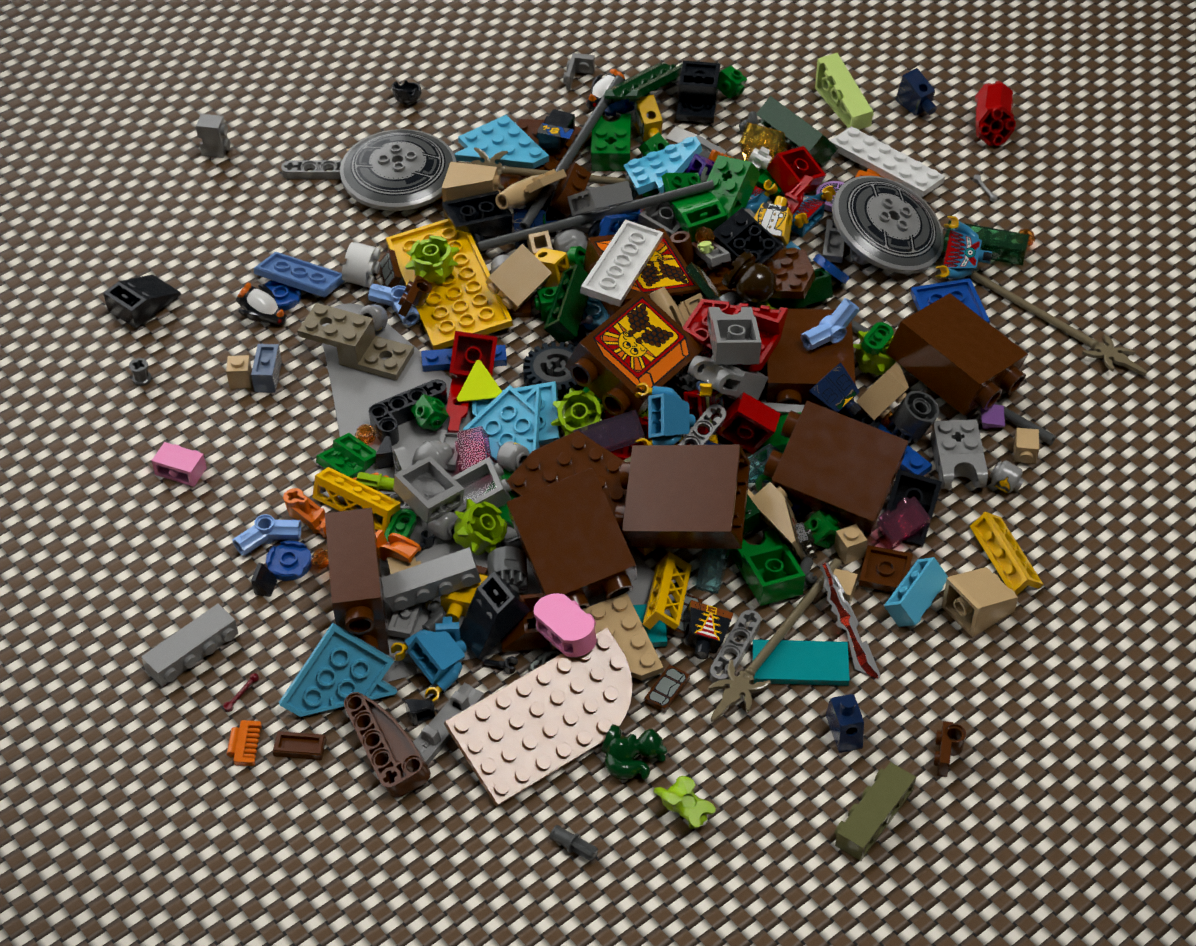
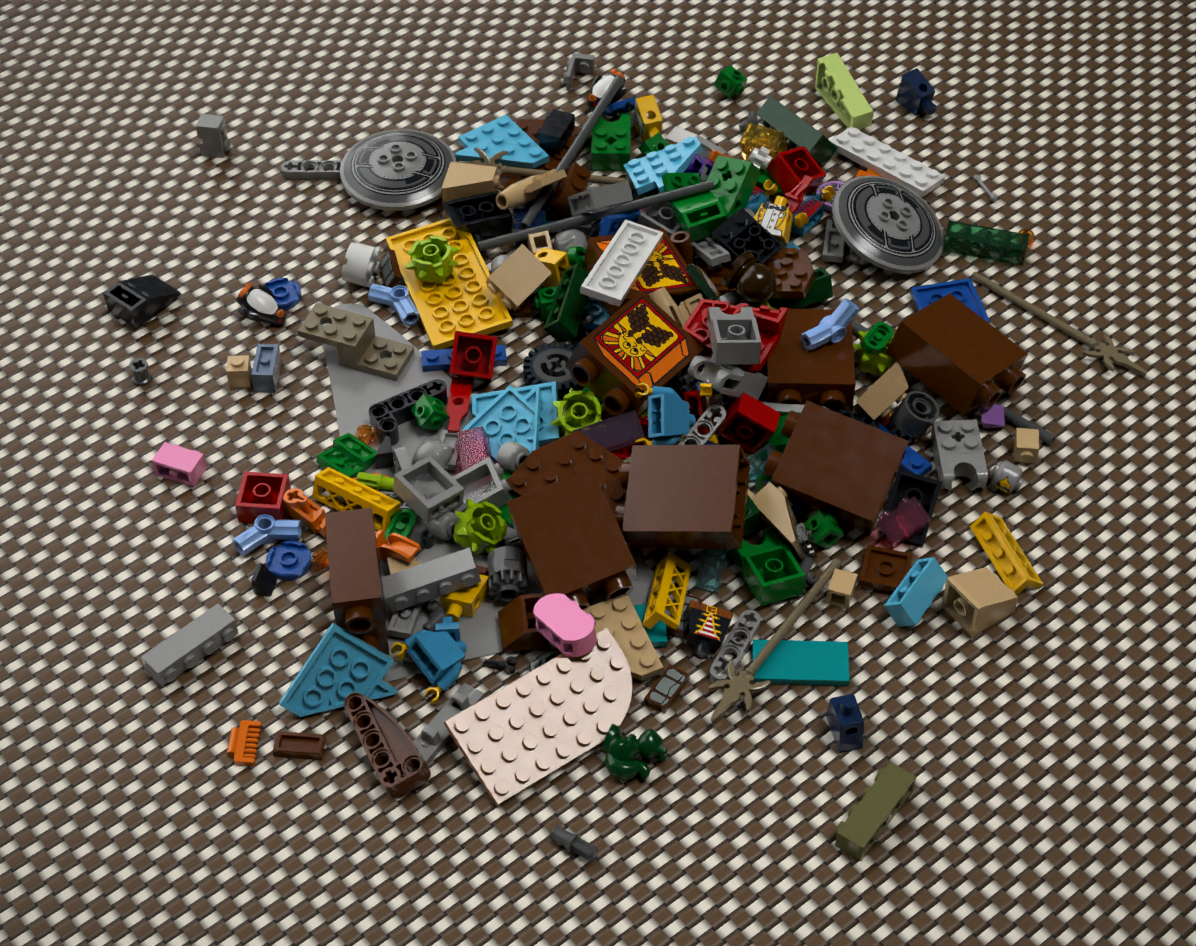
dark red hinge [223,673,259,712] -> none
medium blue tile [254,252,344,298] -> none
light grey head [358,304,388,331] -> none
black hair [391,80,422,104] -> none
reddish brown plate [398,275,432,317] -> none
black slope [405,699,435,726] -> none
neon yellow piece [457,360,502,402] -> none
black slope [460,571,530,660] -> none
sticker [537,123,574,139] -> none
dark green plate [604,63,682,102] -> none
lime animal [654,776,716,829] -> none
black bracket [676,60,721,123] -> none
clear orange plate [695,227,714,244] -> none
yellowish green piece [697,241,714,254] -> none
dark blue torso [807,363,861,418] -> none
blue tile [813,254,850,284] -> none
light grey sword [820,562,880,679] -> none
tan brick [834,524,867,564] -> none
reddish brown plate [933,721,966,777] -> none
torso [935,216,992,280] -> none
red brick [975,81,1016,146] -> none
none -> red brick [235,471,291,524]

